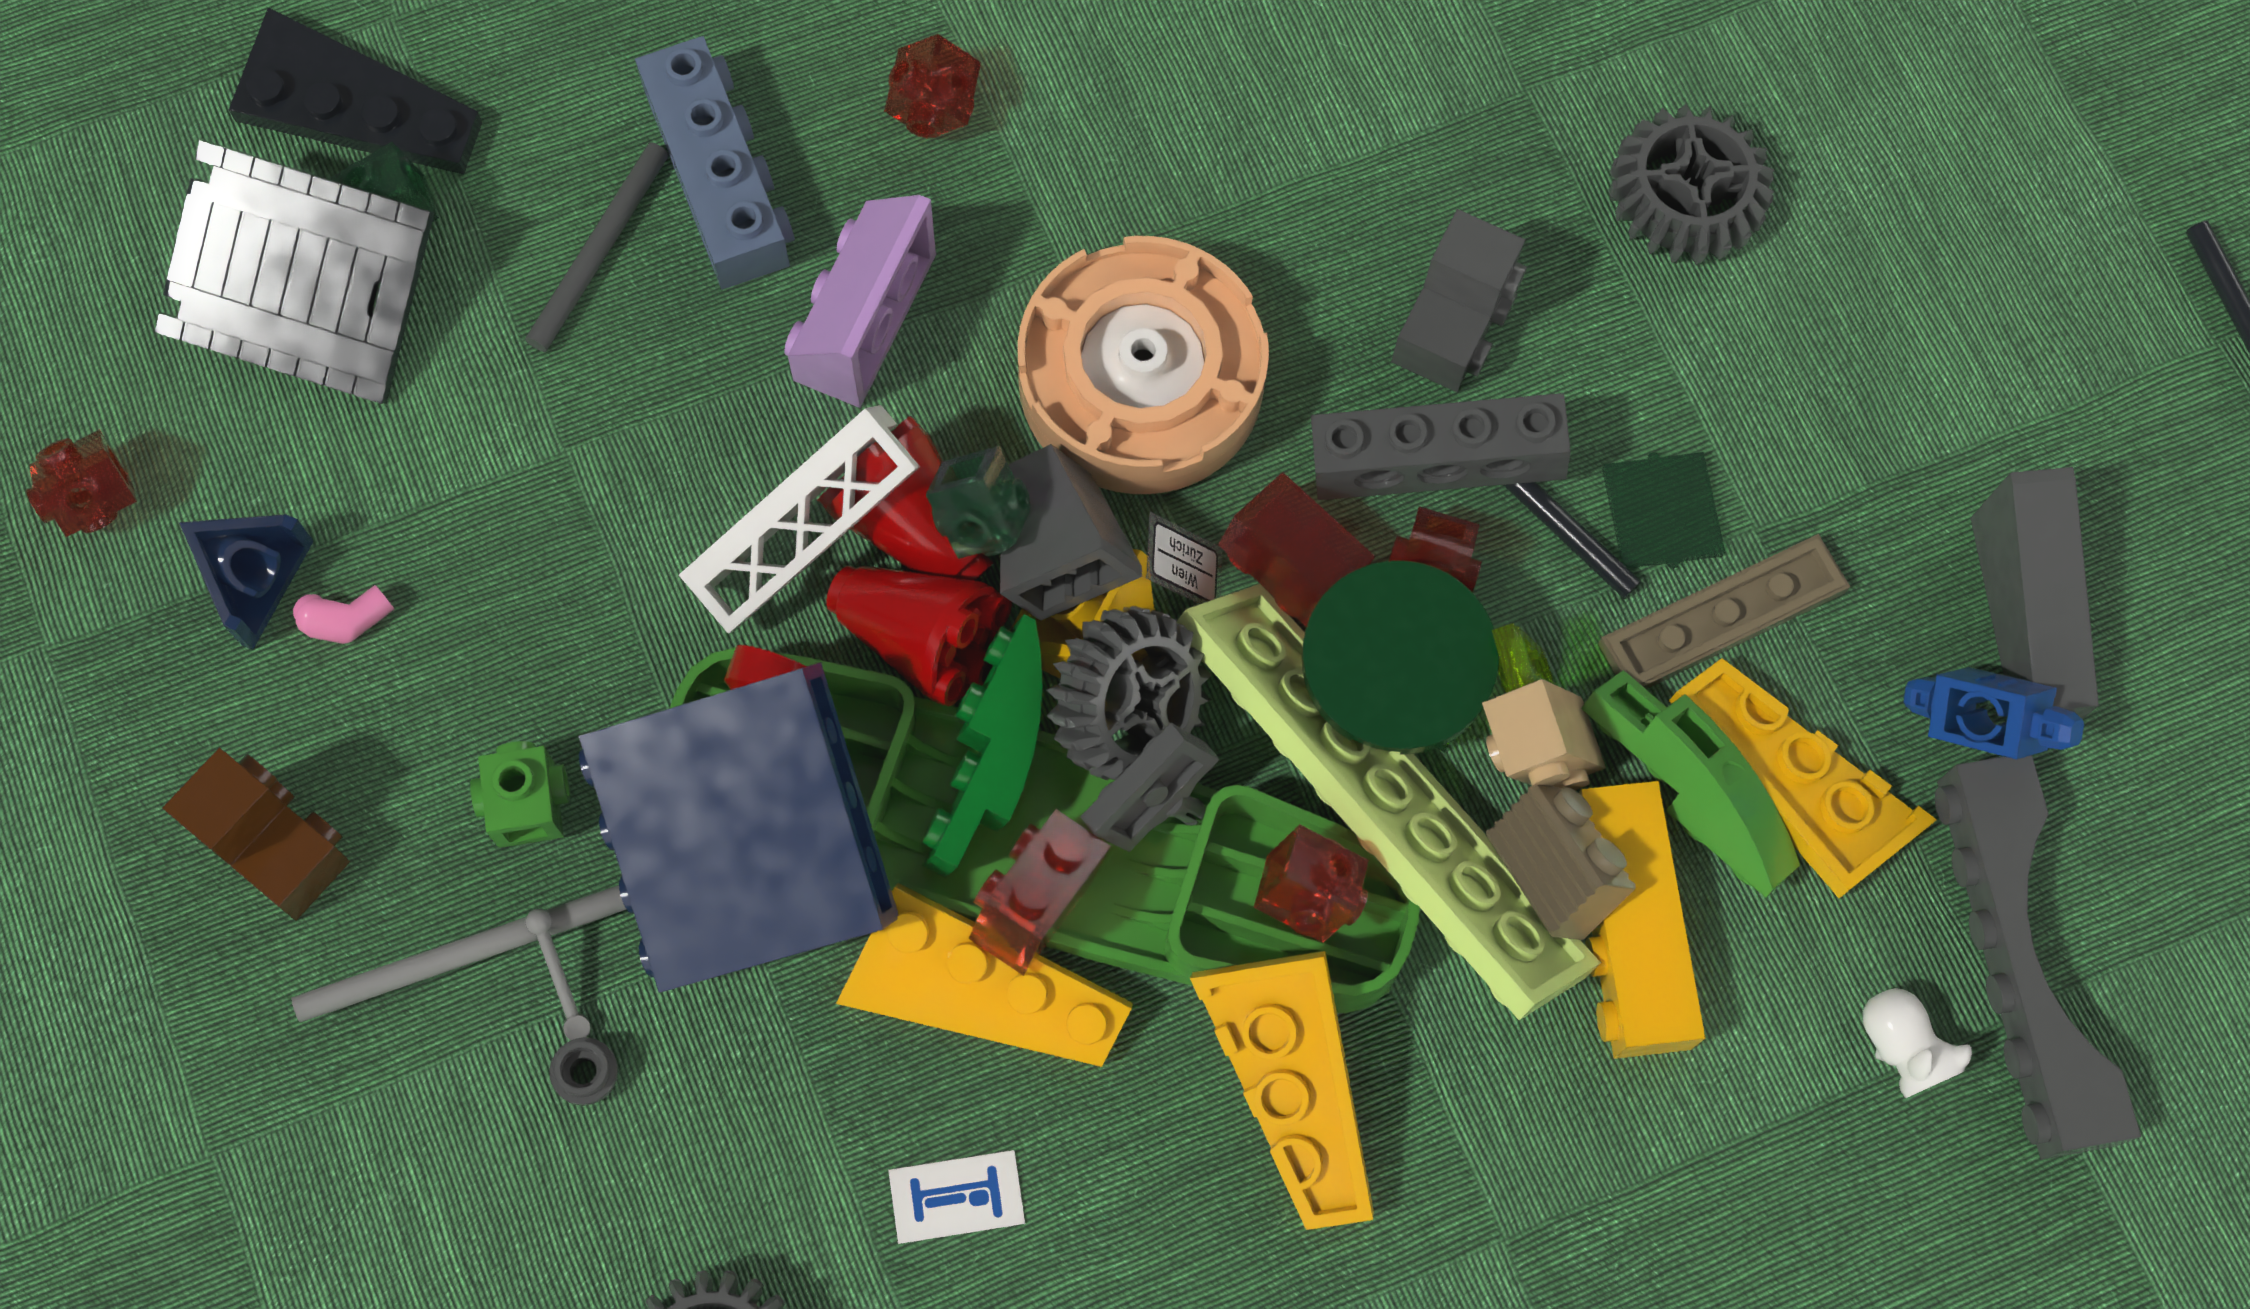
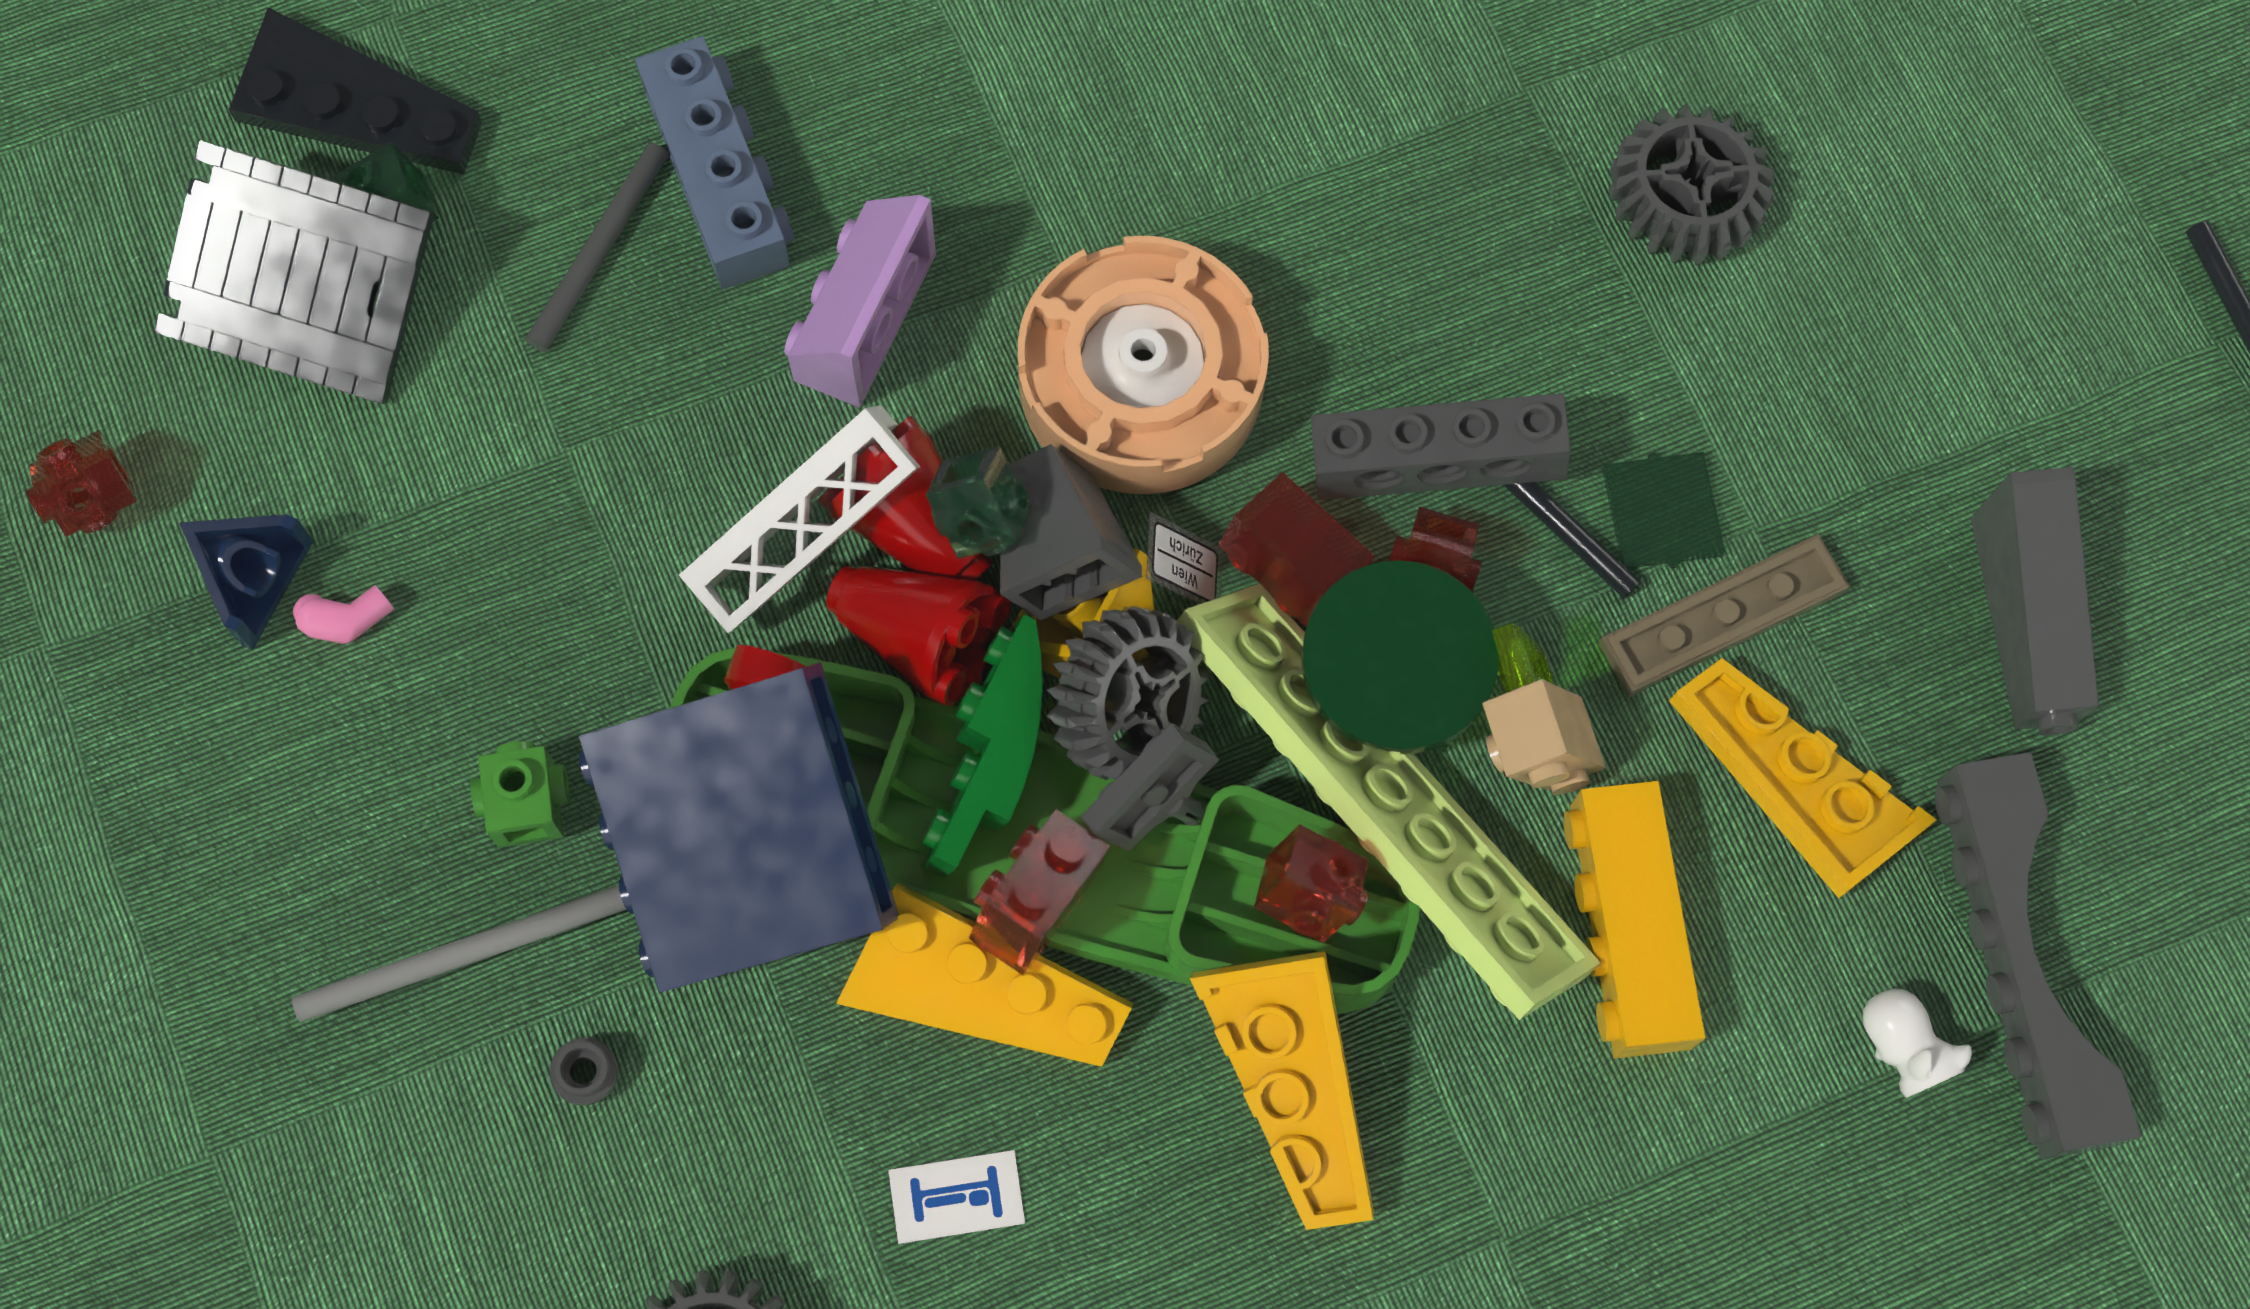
reddish brown brick [162,747,350,921] -> none
light grey hinge [525,909,590,1040] -> none
clear red brick [884,34,981,139] -> none
dark grey brick [1391,209,1528,392] -> none
dark tan brick [1486,785,1636,940] -> none
bright green slope [1581,670,1800,898] -> none
blue piece [1904,667,2084,760] -> none

